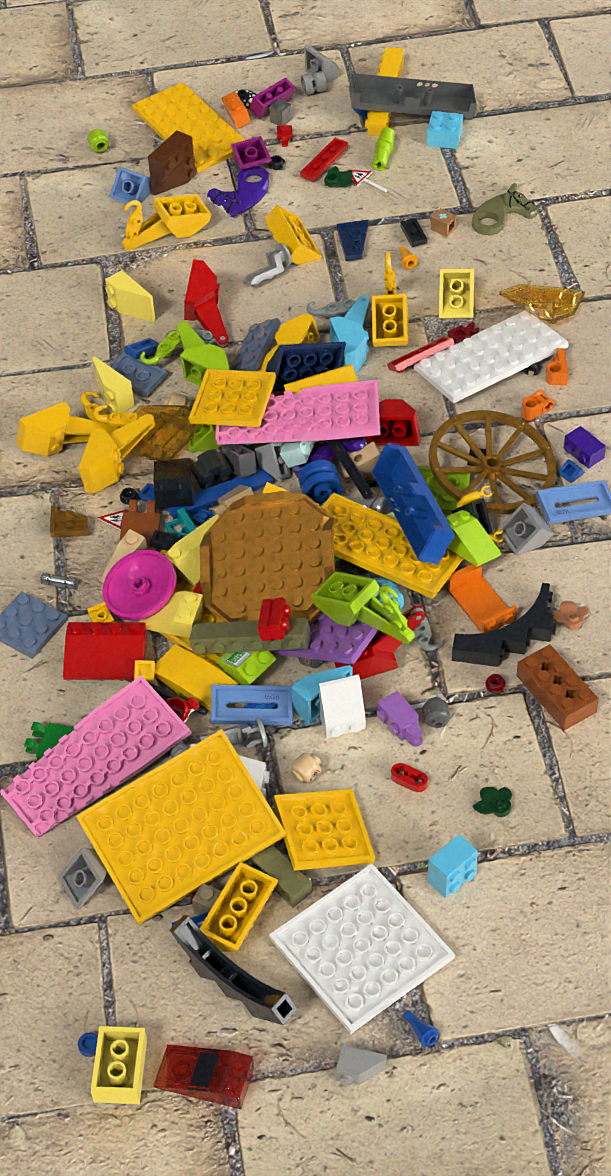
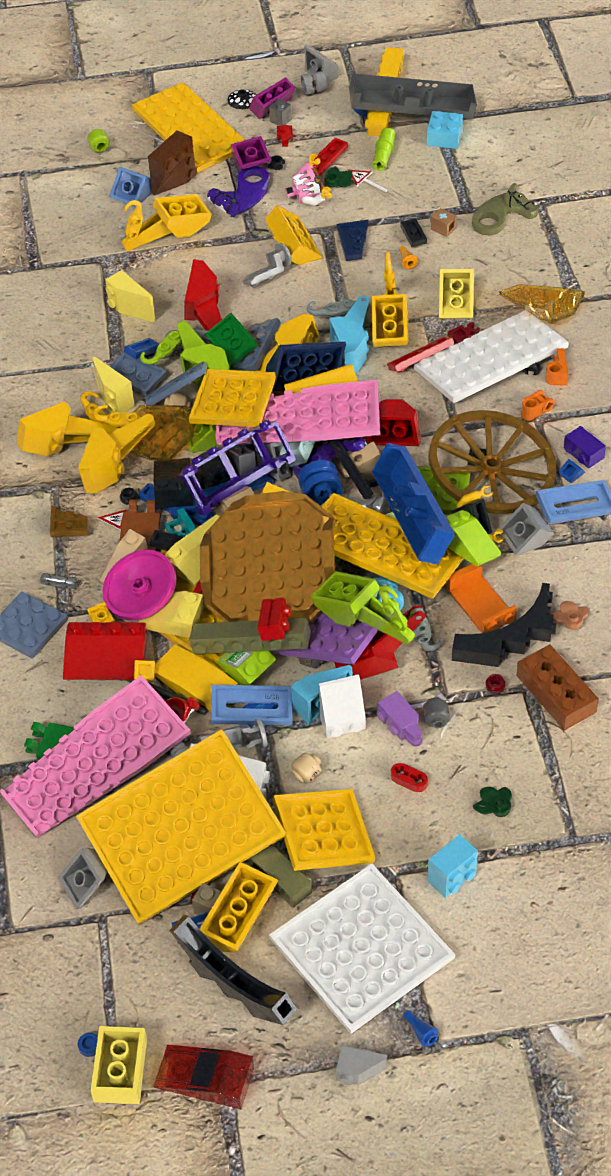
orange brick [222,91,251,129] -> none
none -> sand blue tile [145,361,207,408]
none -> dark purple windscreen [178,419,296,515]
none -> green tile [205,313,259,367]
none -> torso [285,153,332,206]

